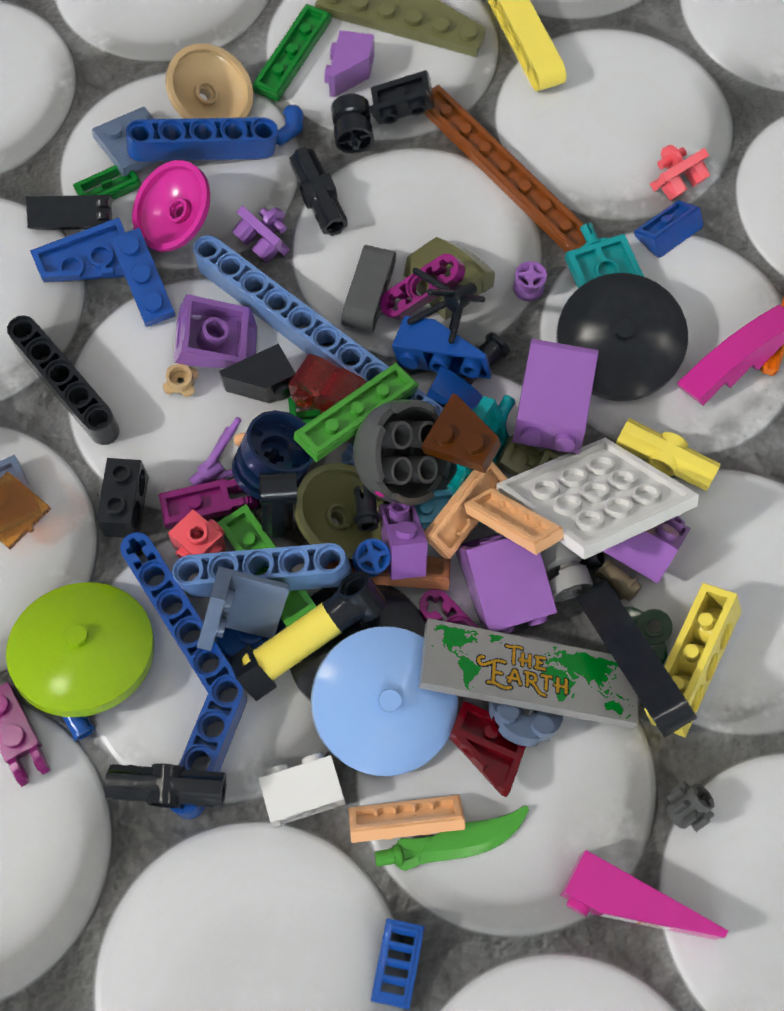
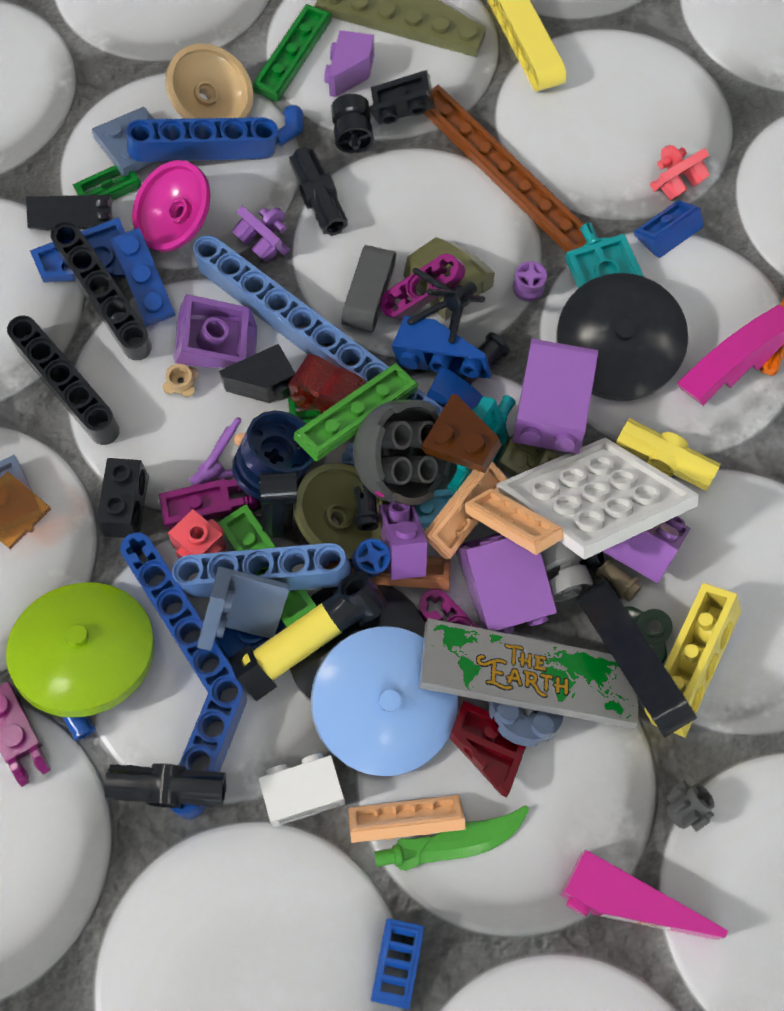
none -> black beam [50,221,152,360]

